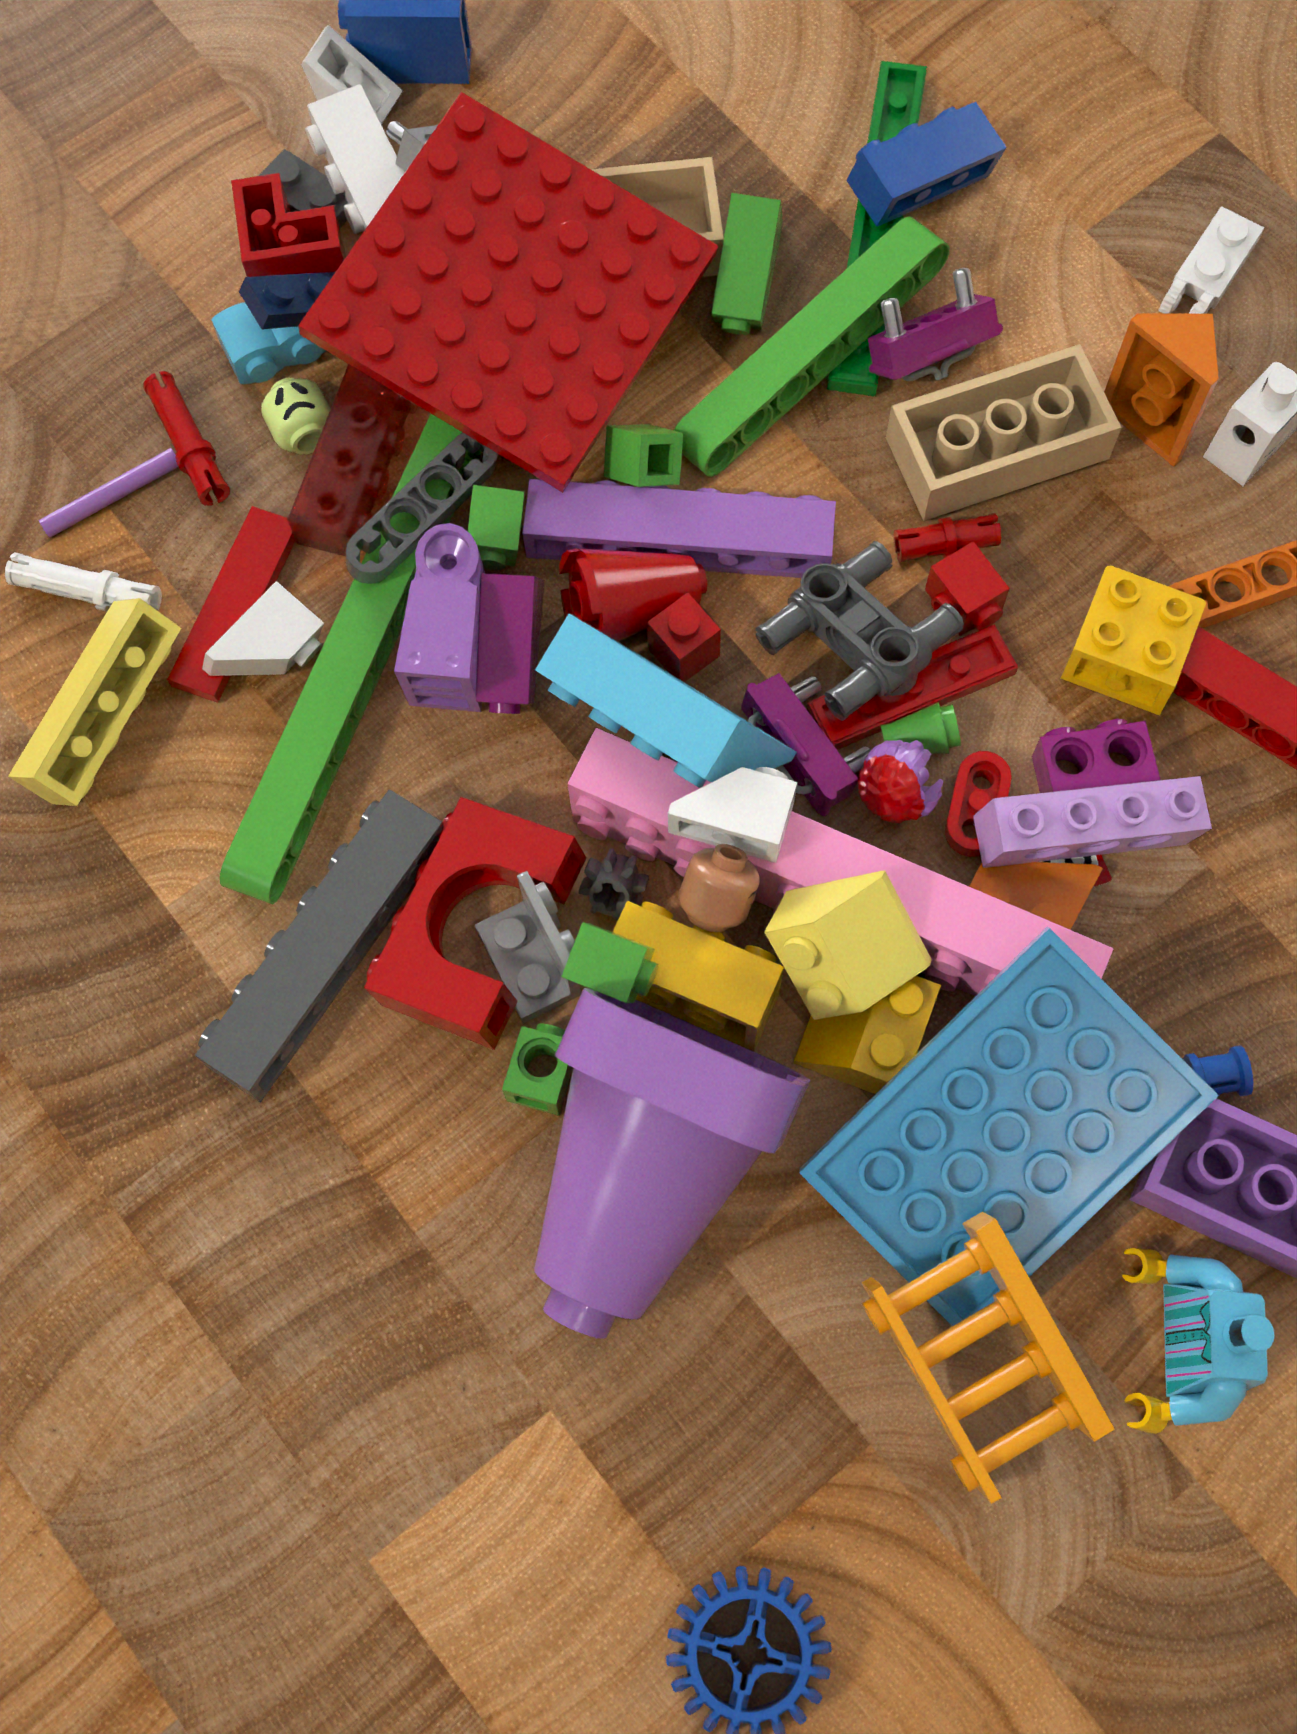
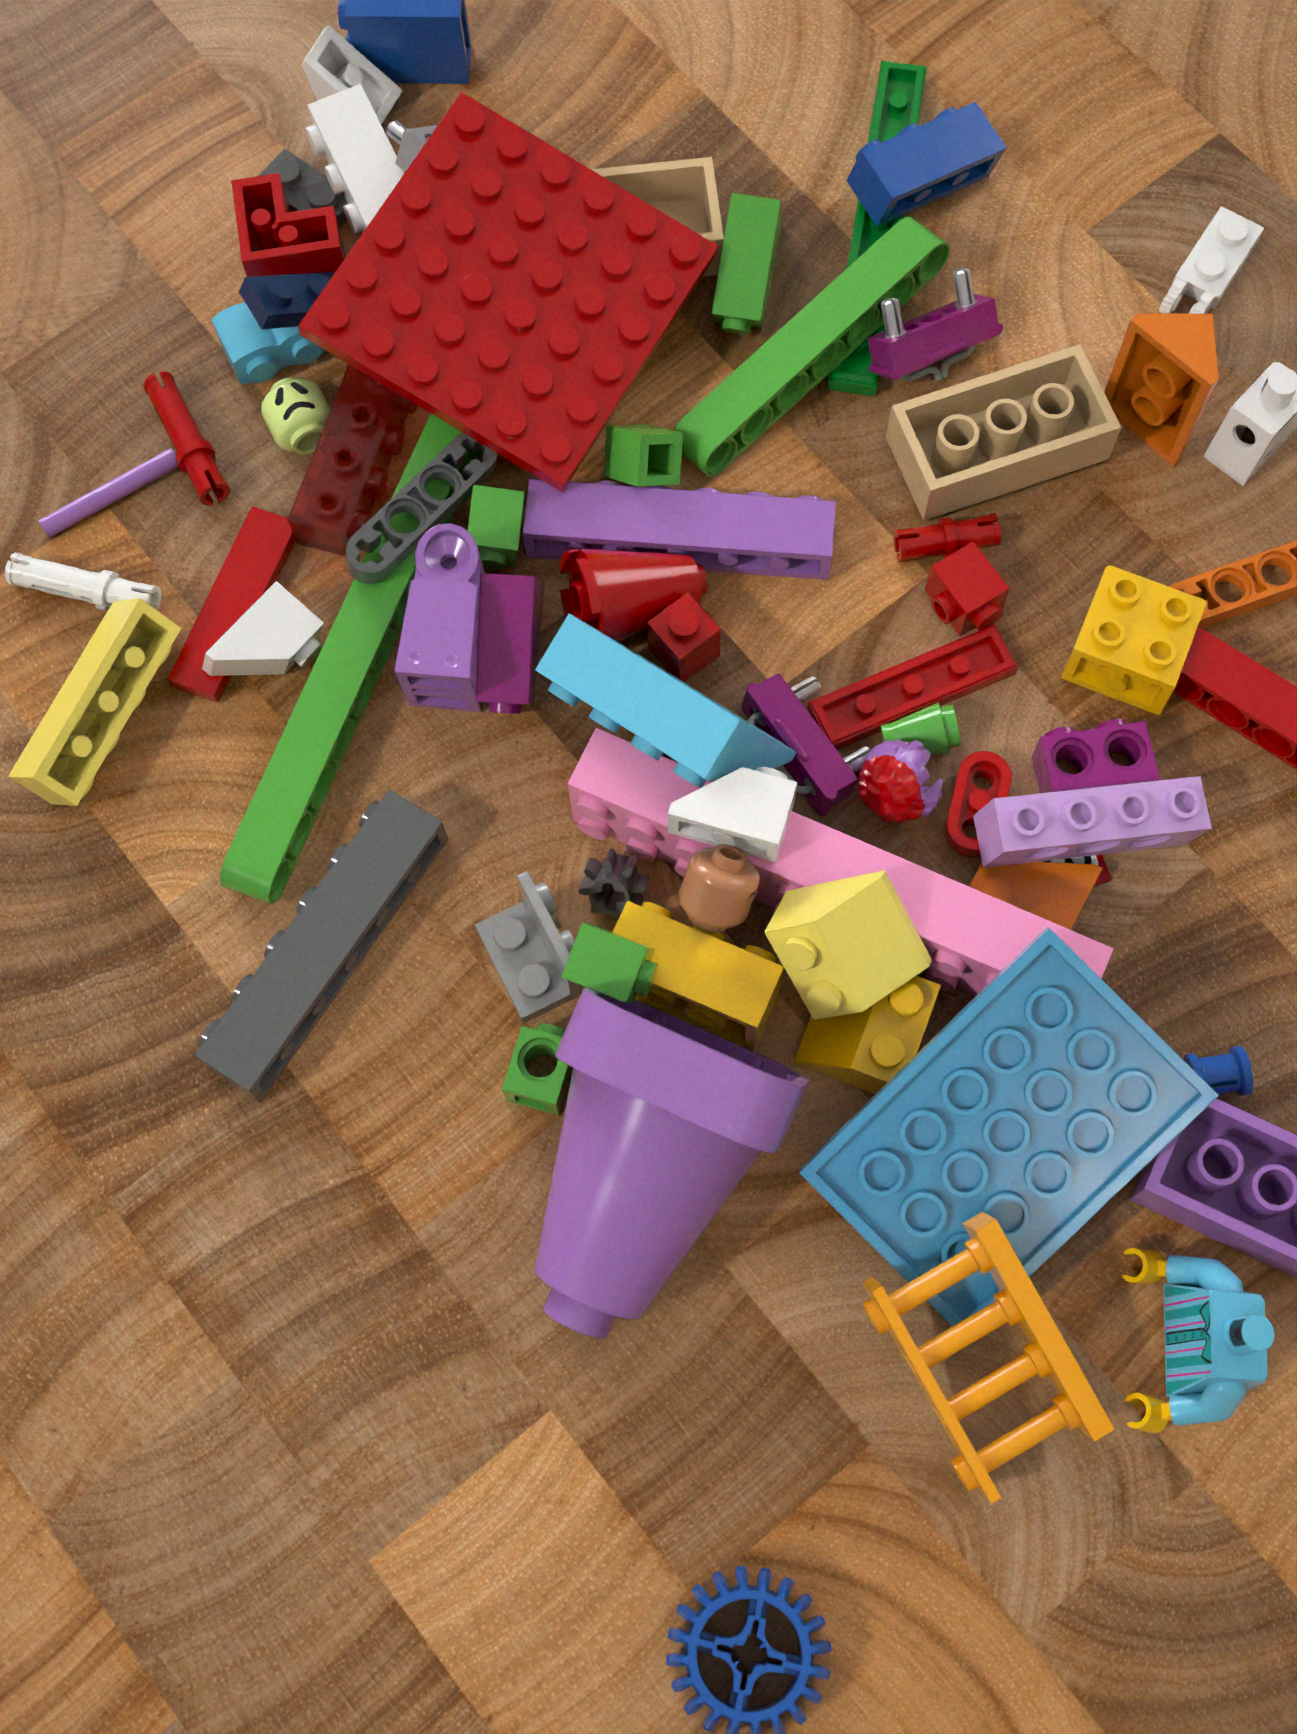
red arch [364,797,587,1050] -> none
dark grey piece [755,541,964,721] -> none

